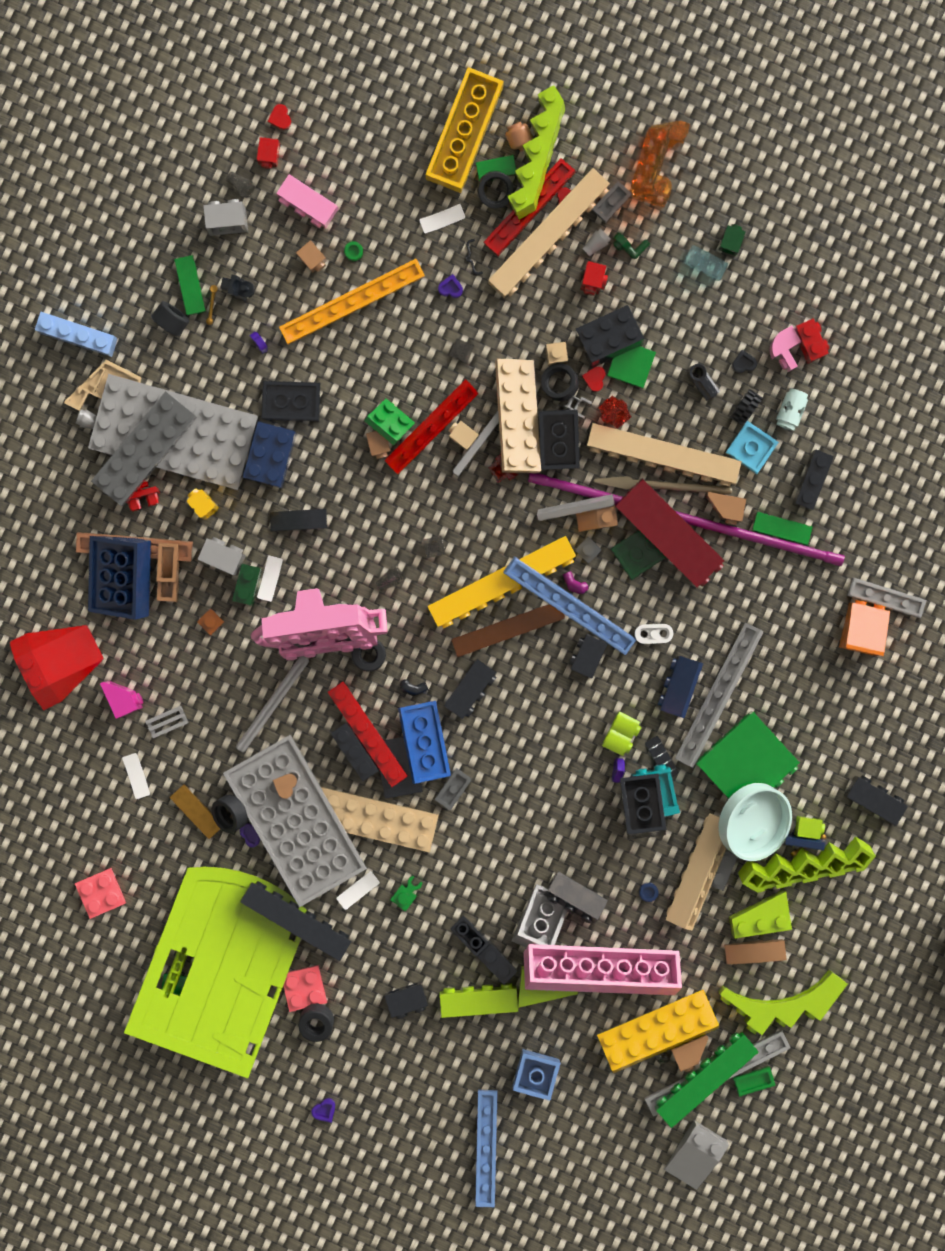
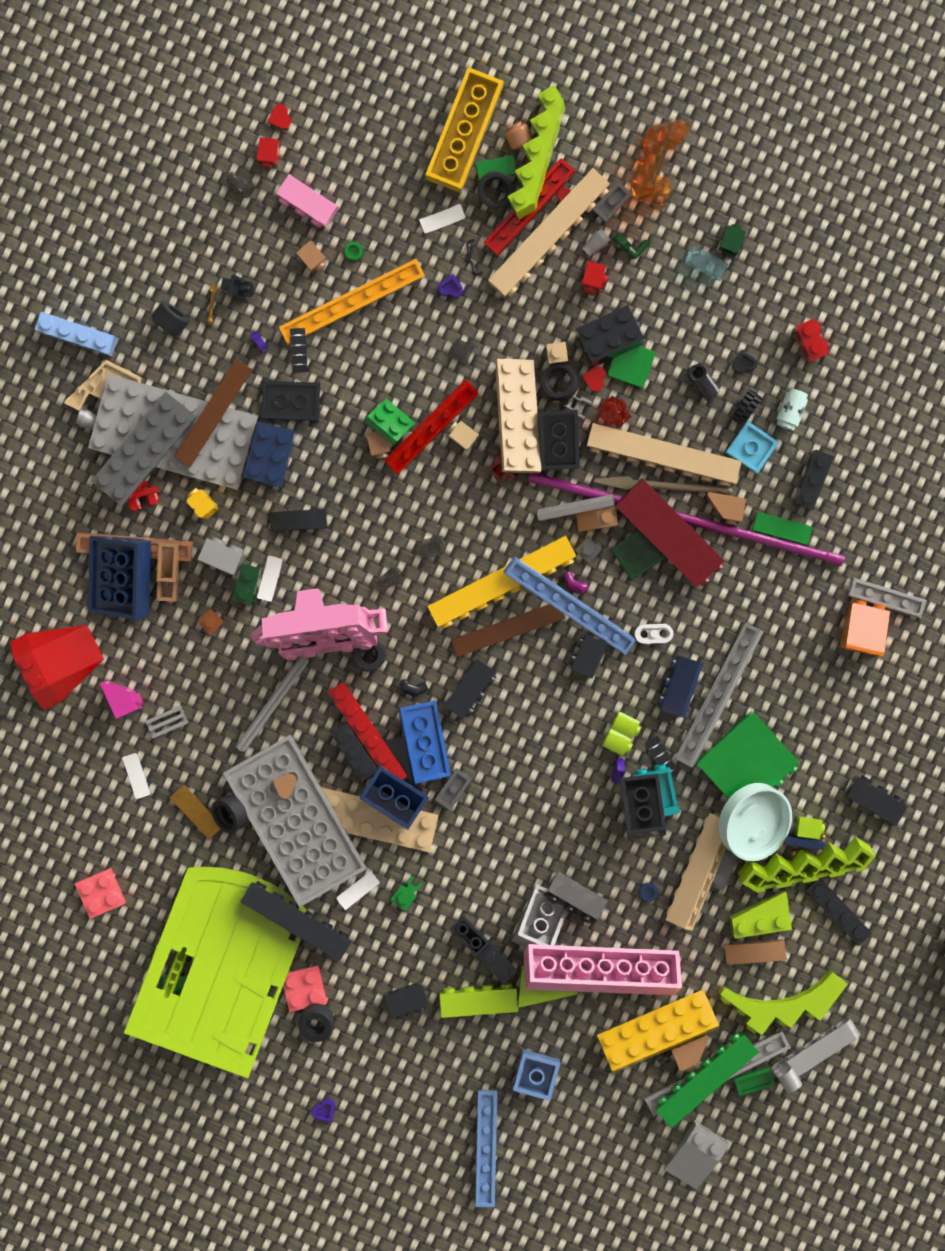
green tile [174,255,206,316] -> none
light grey brick [204,199,248,236] -> none
dark purple tile [240,823,260,847] -> none
light grey tile [453,411,499,477] -> none
bright pink brick [770,325,801,372] -> none
none -> reddish brown tile [174,359,252,467]
none -> black sticker [290,328,308,373]
none -> dark blue slope [359,766,429,830]
none -> light grey beam [771,1018,860,1093]
none -> black plate [805,878,872,946]

